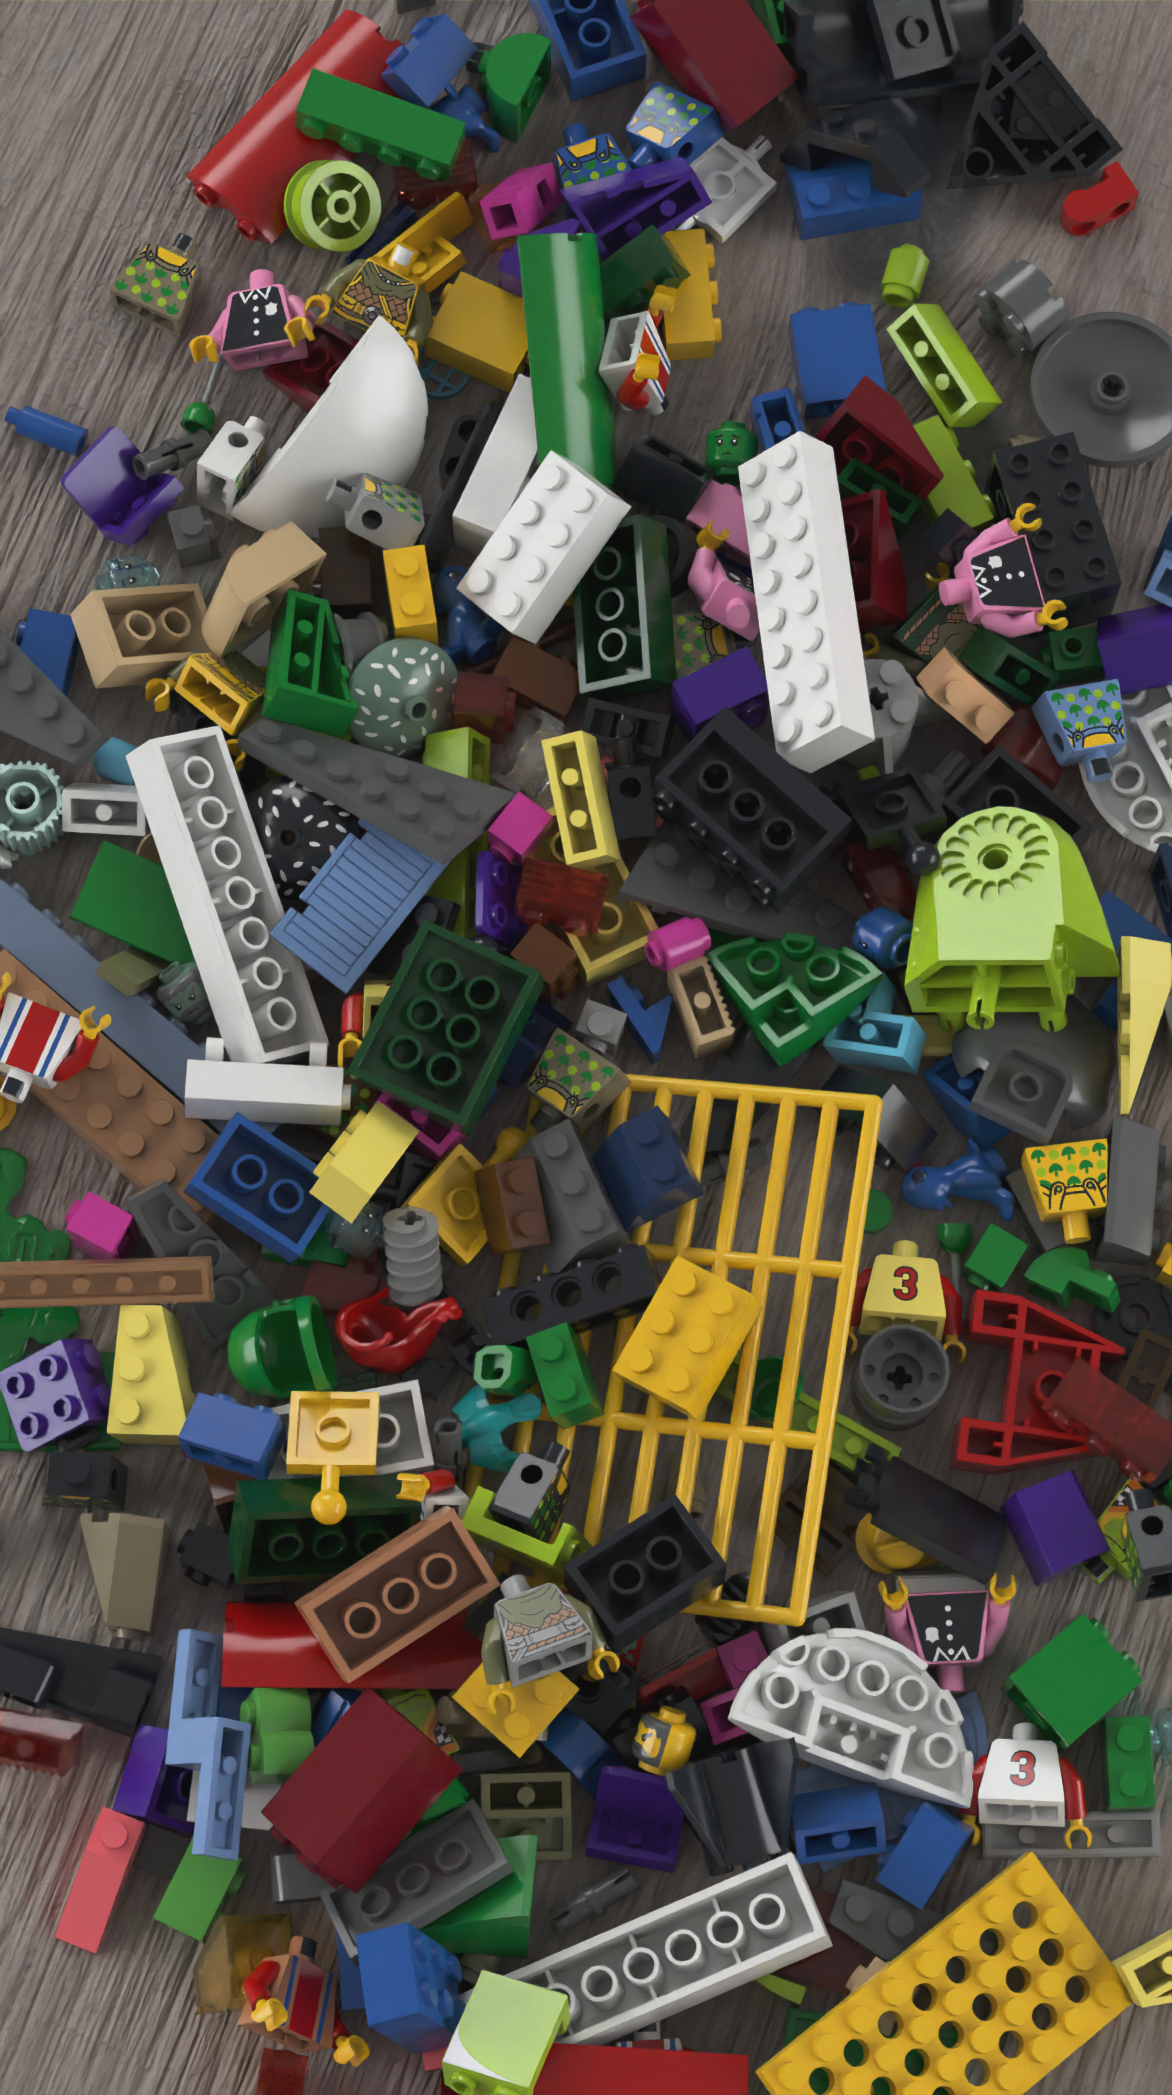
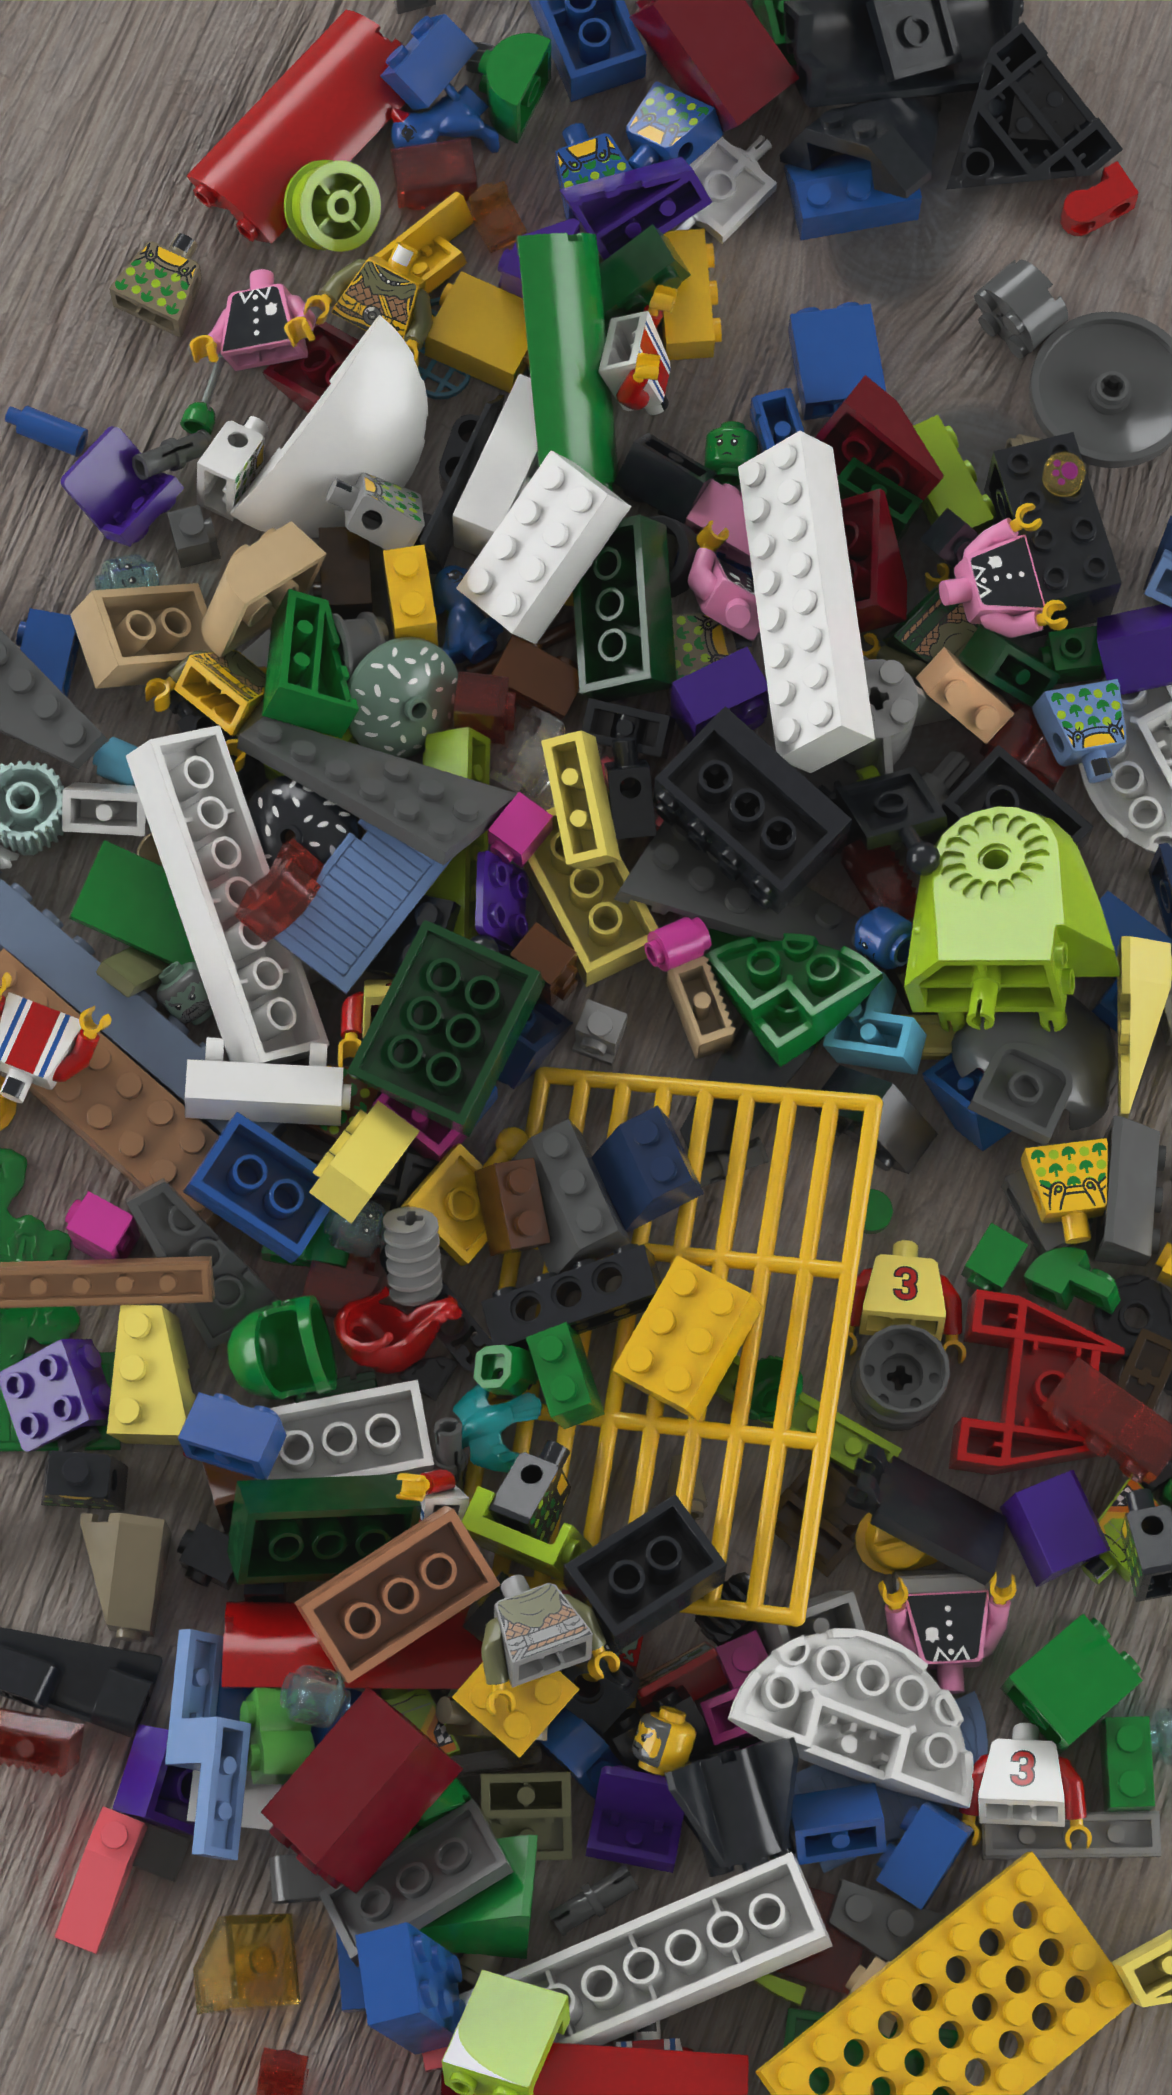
bright green brick [153,1836,248,1945] -> none
torso [238,1936,370,2067] -> none
yellow plate [286,1391,380,1525] -> none
green brick [296,68,466,181] -> none
pin [345,201,418,265] -> none
dark pink brick [480,162,564,240] -> none
clear red brick [514,857,610,936] -> none
dark tan torso [527,1027,631,1133] -> none
blue slope [606,976,673,1065] -> none
lime brick [880,244,930,309] -> none
lime brick [886,303,1002,427] -> none
blue animal [901,1138,1015,1222] -> none
green hinge [937,1223,972,1326] -> none
none -> clear red brick [234,838,324,942]
none -> clear light blue head [280,1665,351,1728]
none -> clear yellow tile [1042,452,1086,497]

